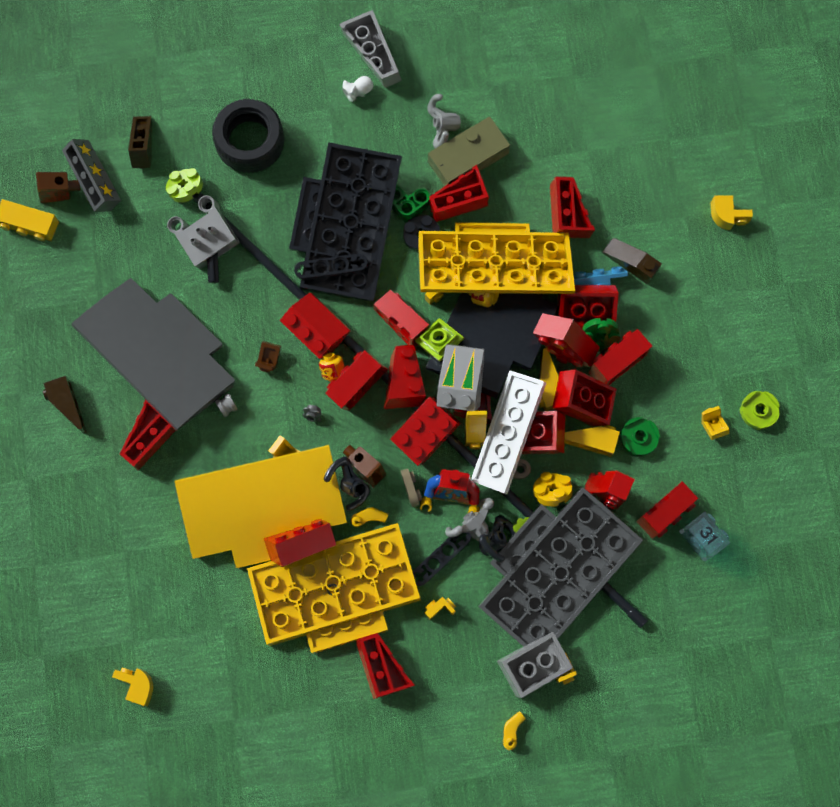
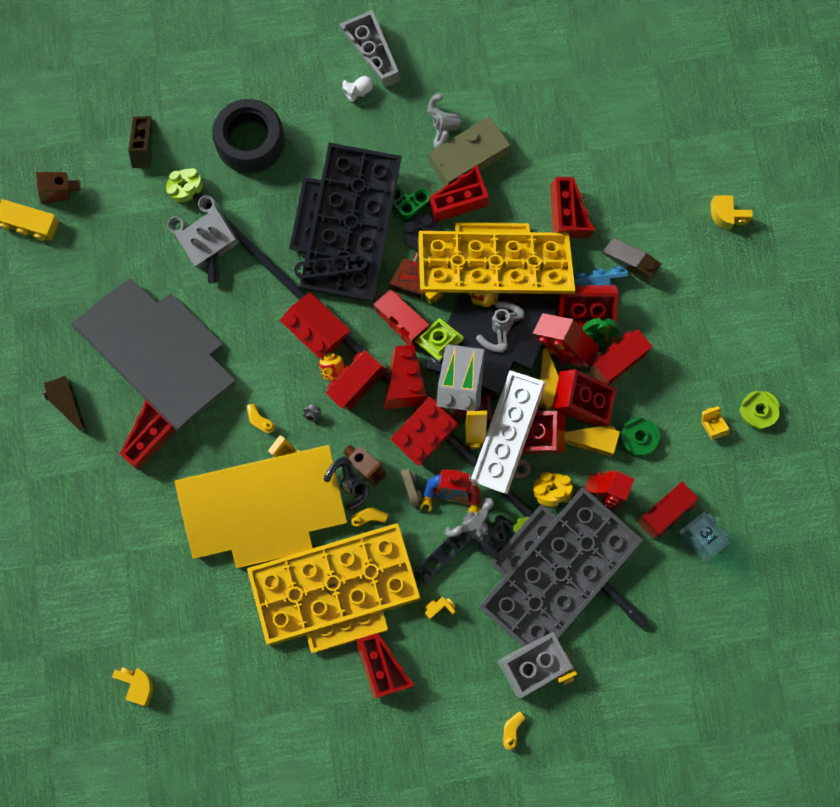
dark grey brick [62,139,121,212] -> none
light grey wheel [215,394,238,417] -> none
reddish brown bracket [255,341,282,372] -> none
red wedge [263,519,336,567] -> none
none -> yellow arm [247,404,275,433]
none -> reddish brown torso [390,253,425,301]
none -> light grey piece [476,301,525,353]

